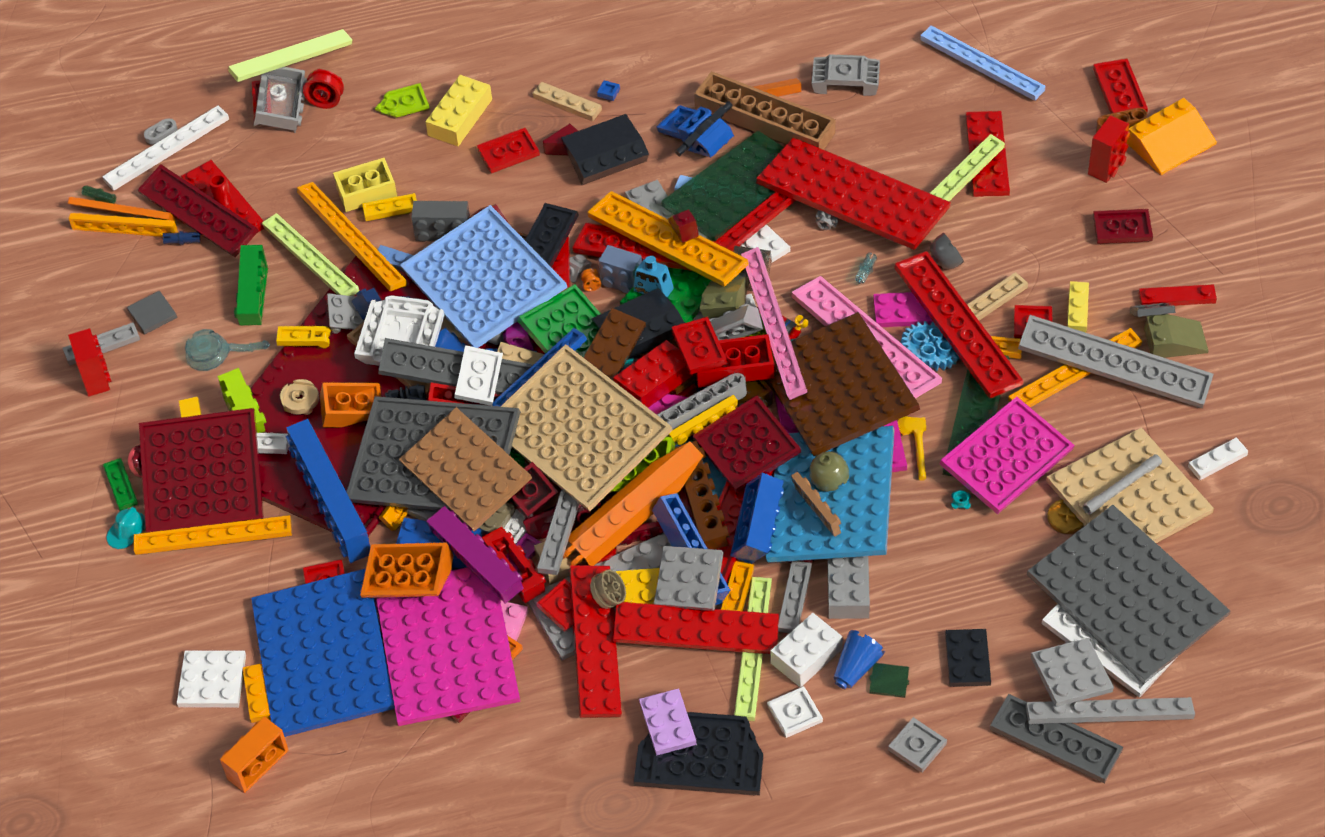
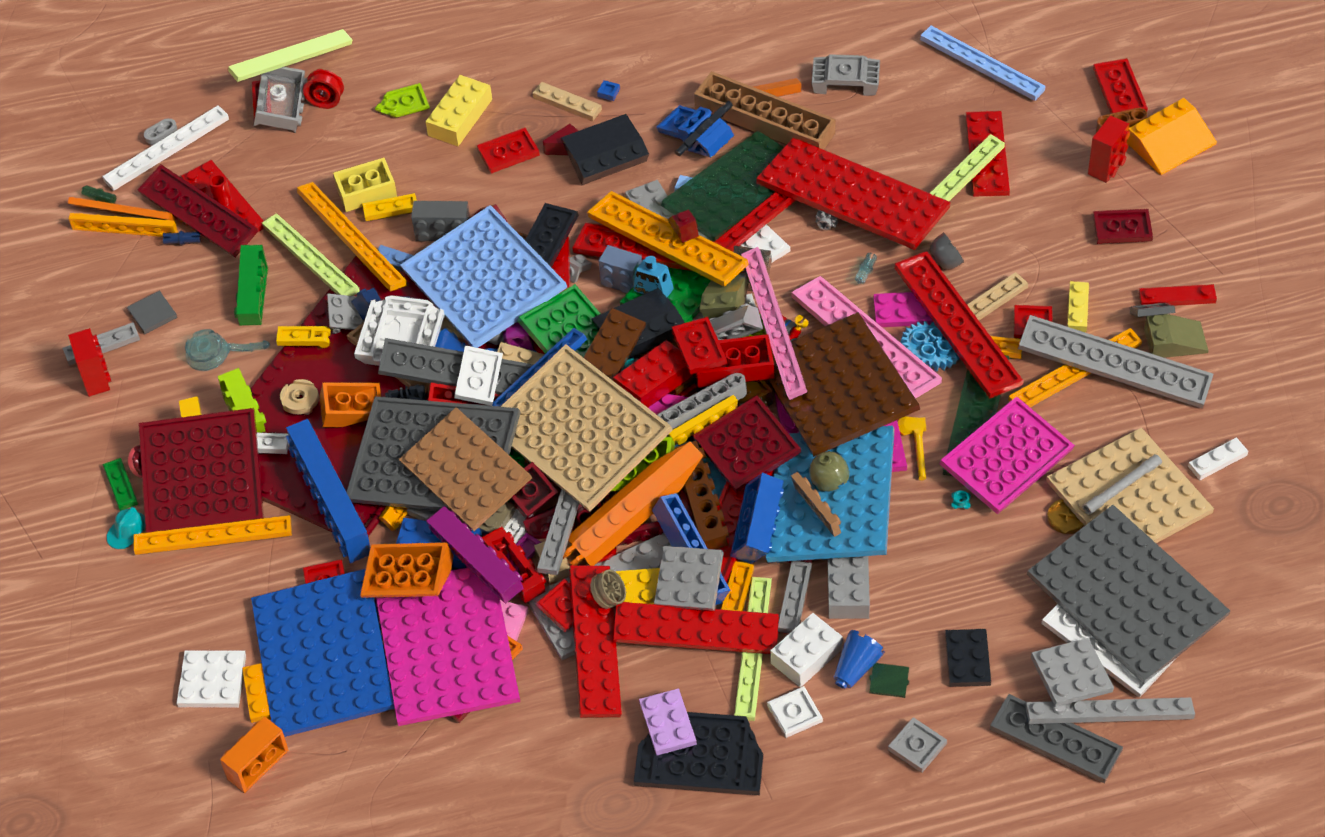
orange wheel [581,268,601,292] -> none

